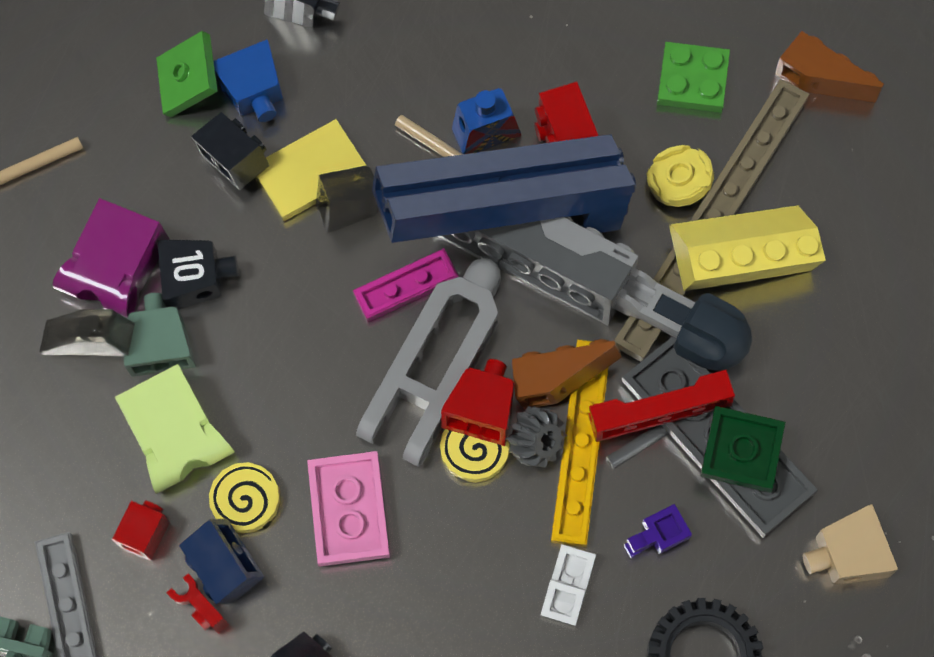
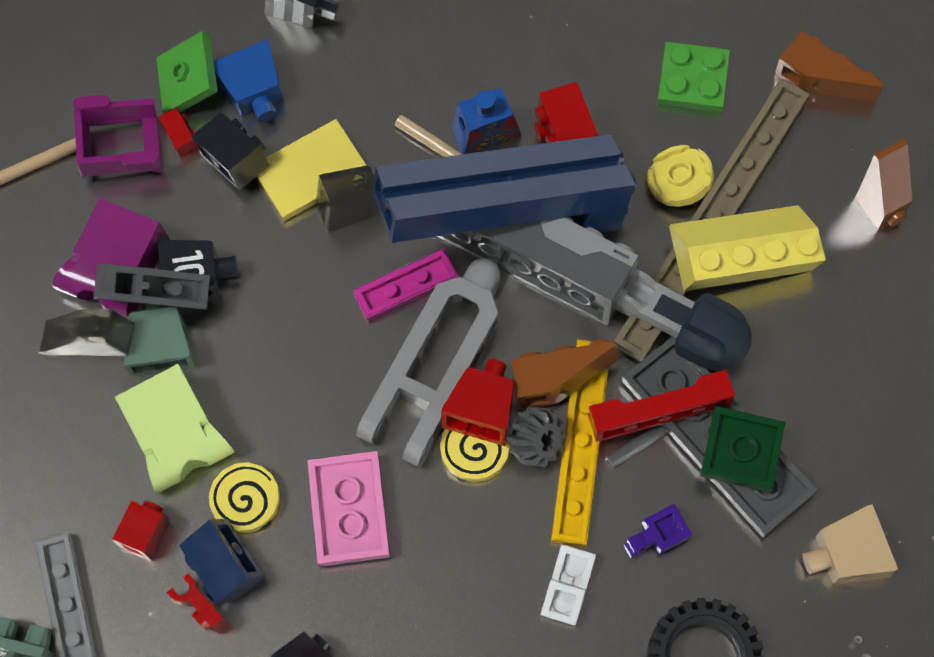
none -> magenta piece [73,95,162,179]
none -> dark grey slope [93,264,210,309]
none -> red piece [158,108,198,158]
none -> dark orange slope [855,139,913,230]

